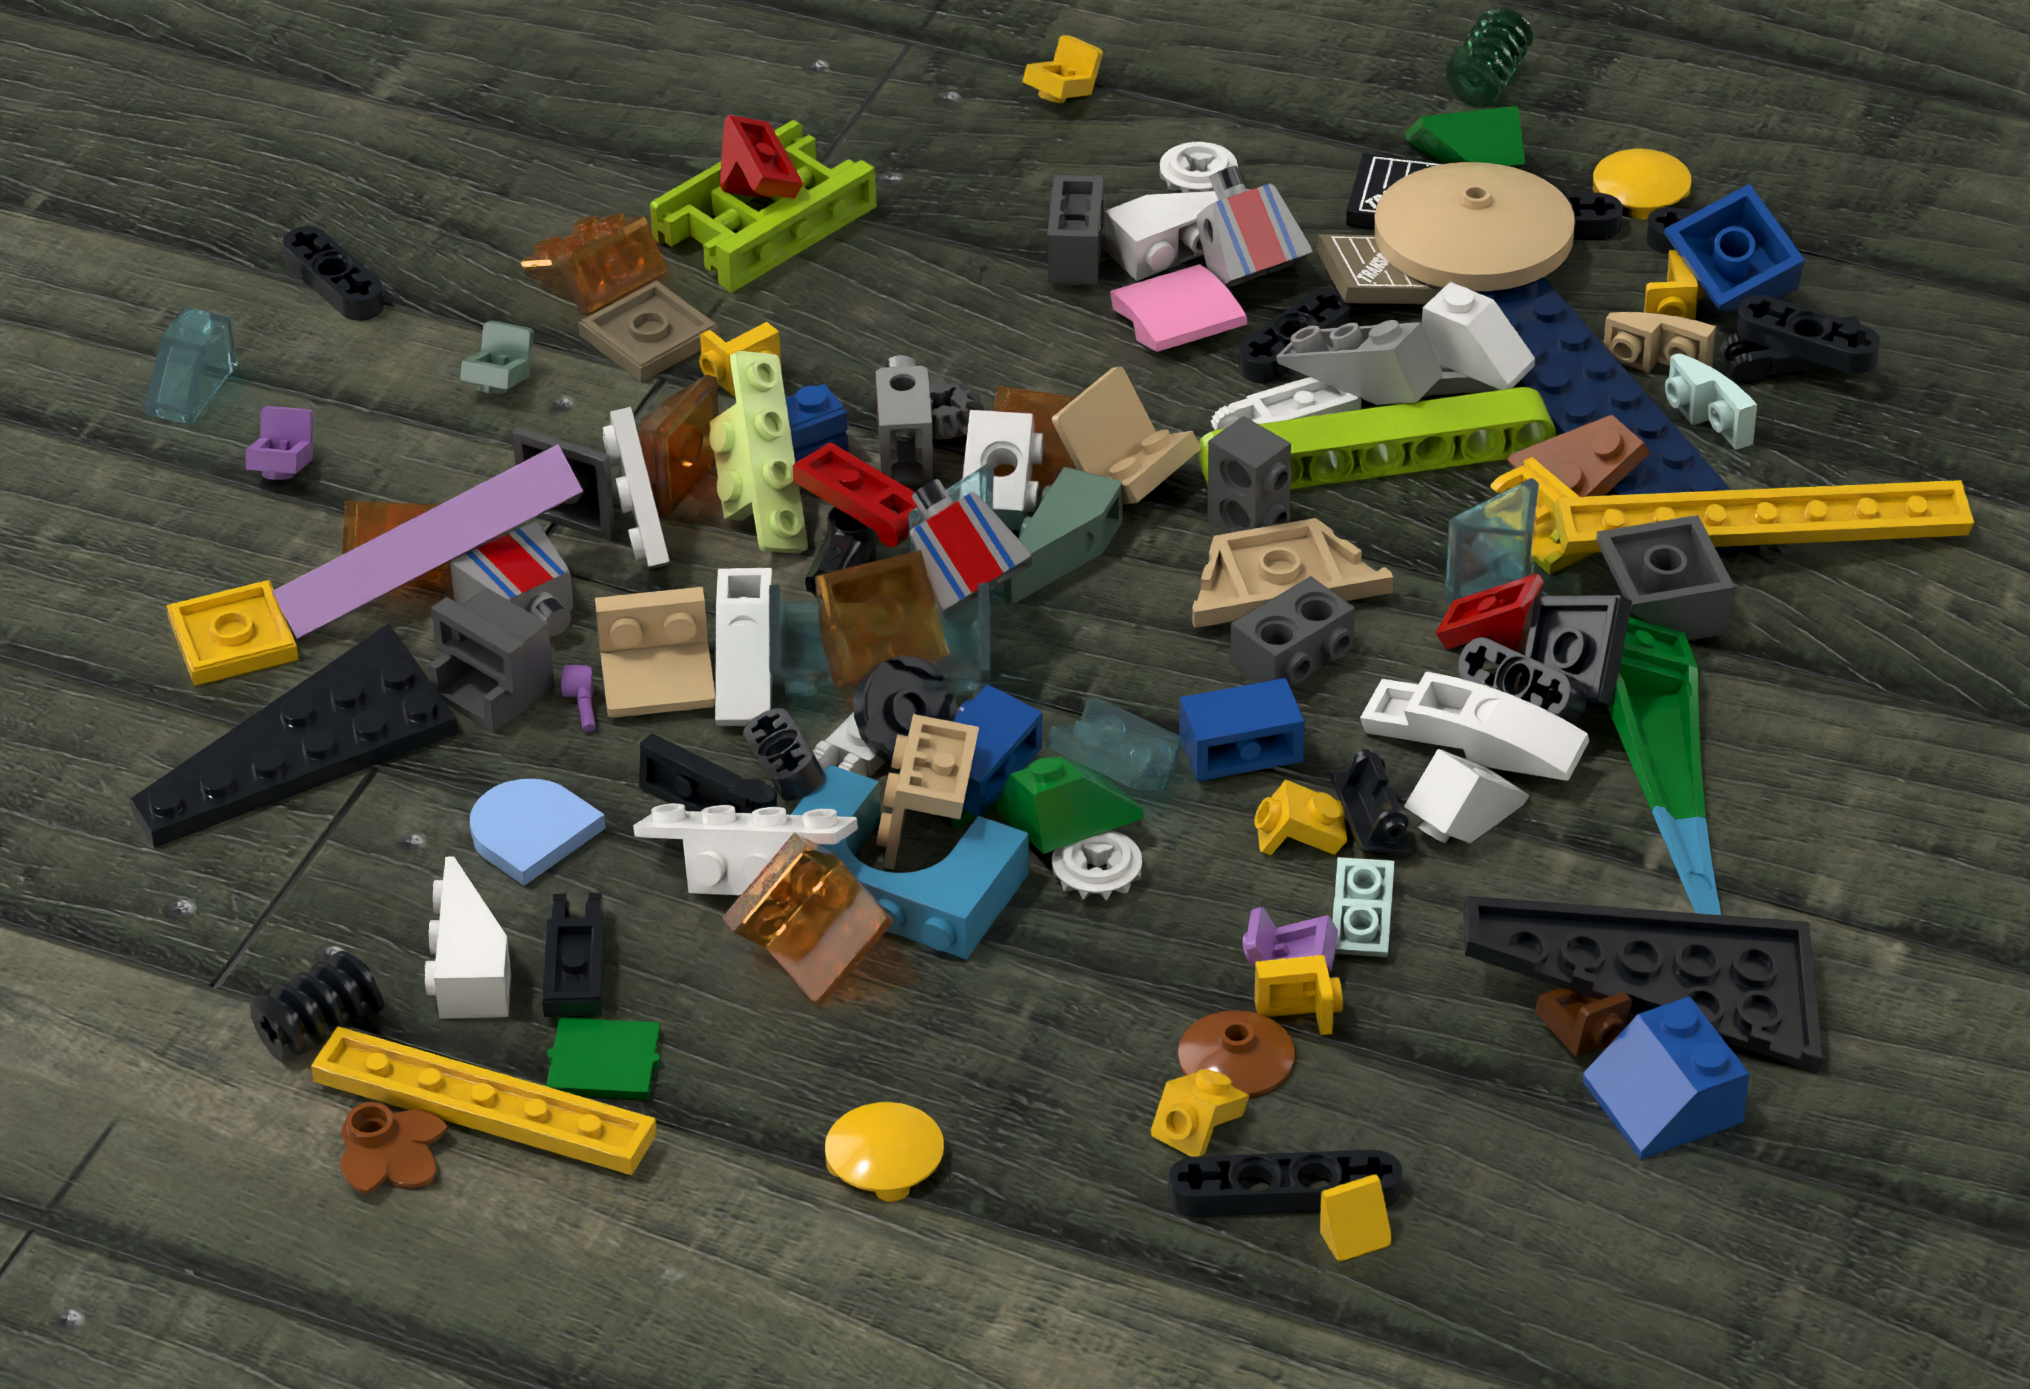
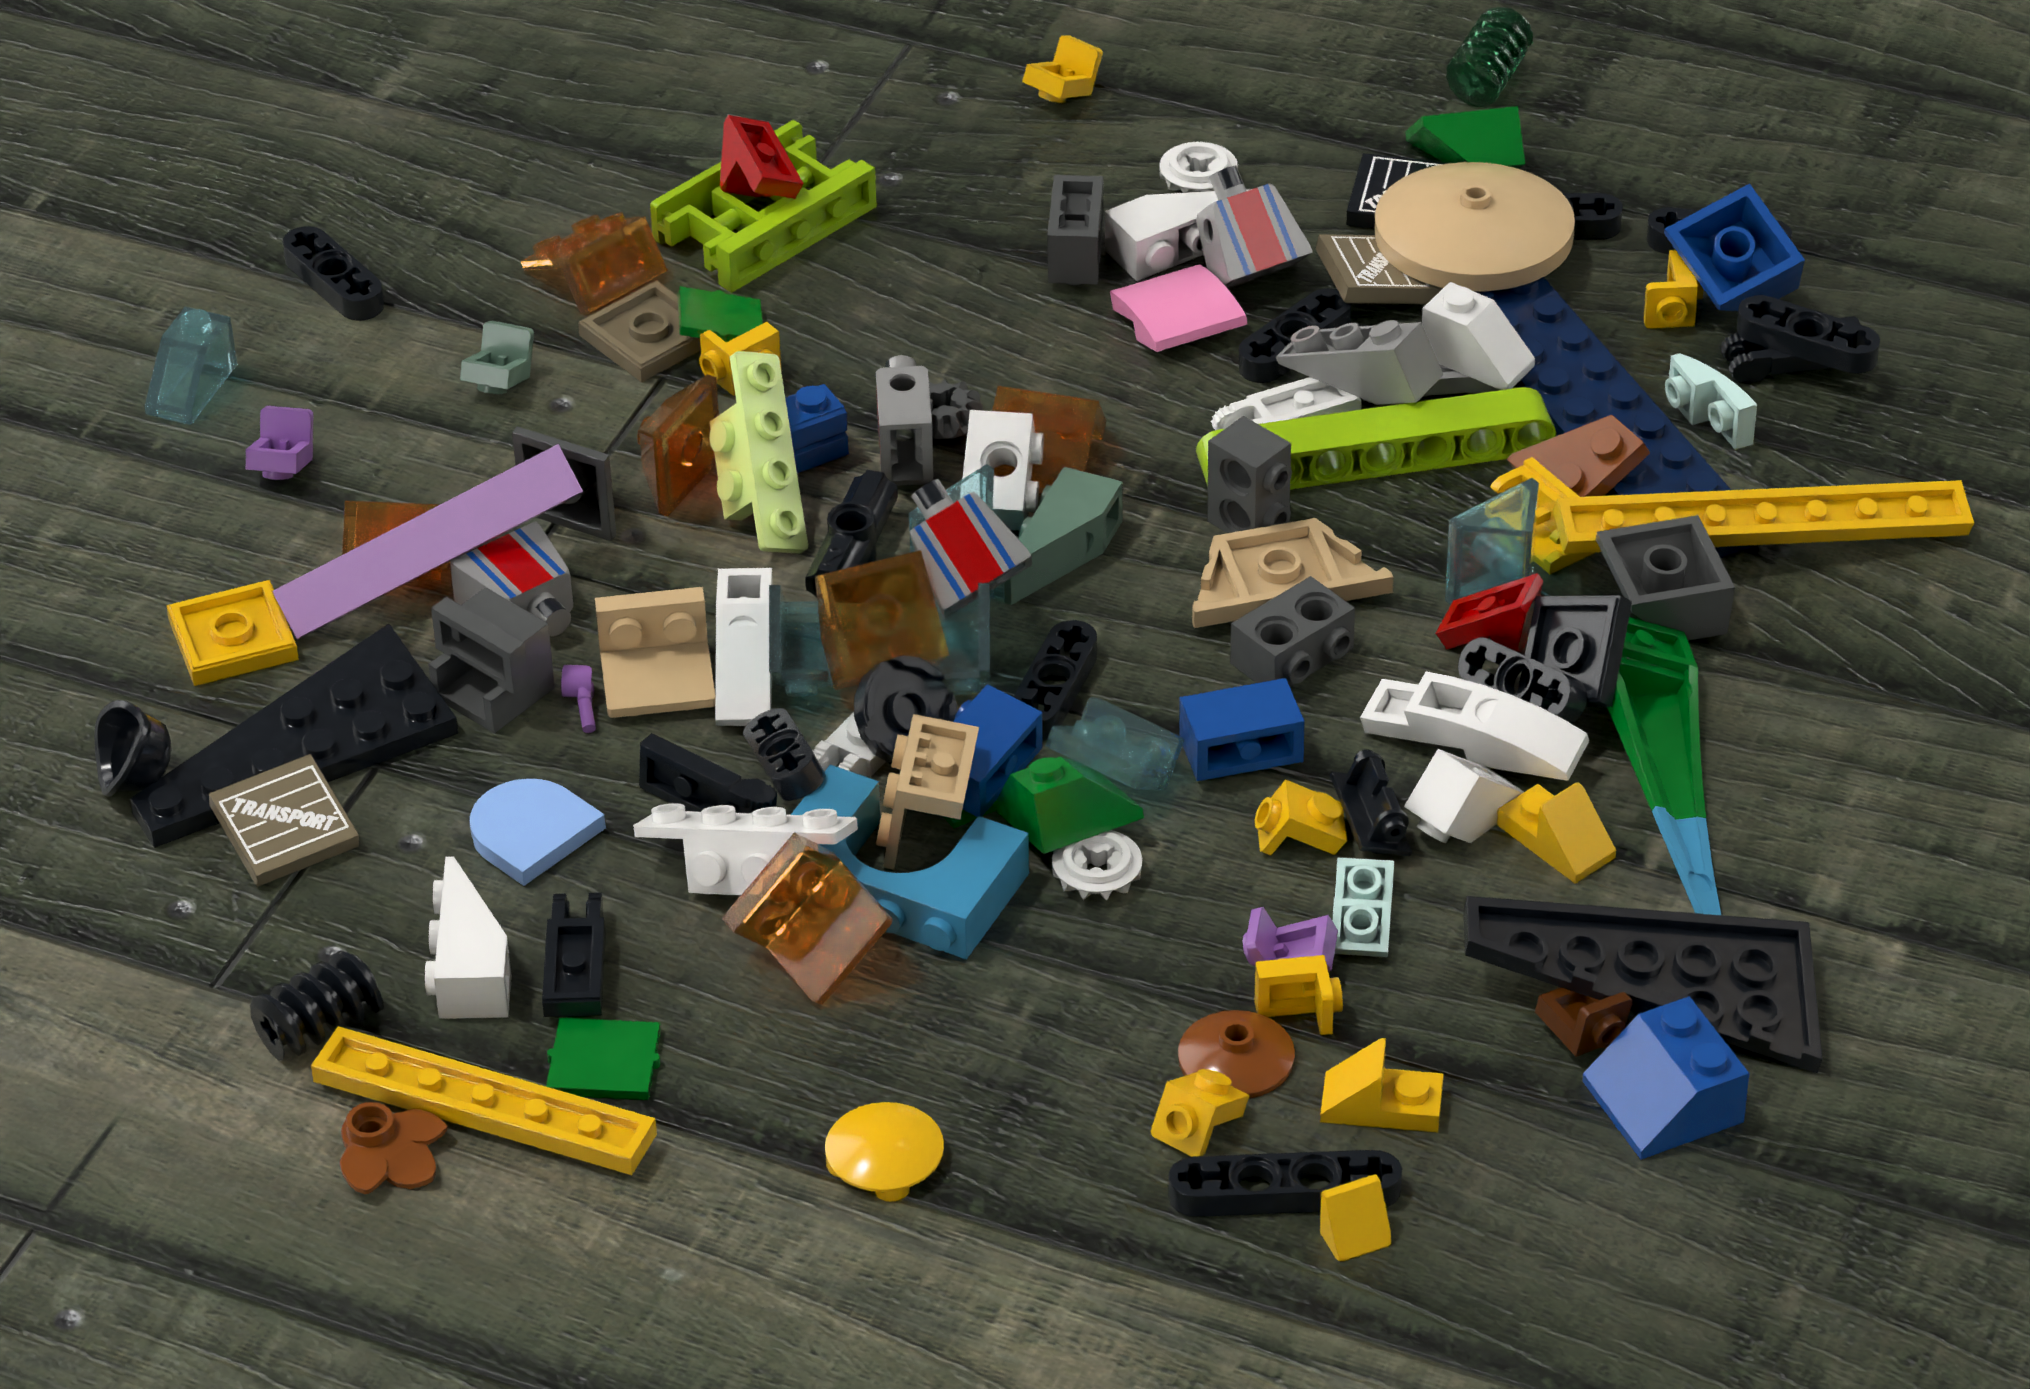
white plate [603,407,670,570] -> none
red plate [793,442,926,548] -> none
tan bracket [1052,366,1202,505] -> none
yellow dish [1592,149,1691,220] -> none
tan slope [1604,312,1716,373] -> none
none -> black helmet [94,700,172,797]
none -> dark tan tile [209,754,359,887]
none -> green piece [678,286,762,342]
none -> black beam [1014,620,1097,741]
none -> yellow slope [1320,1038,1443,1133]
none -> yellow slope [1497,782,1616,884]

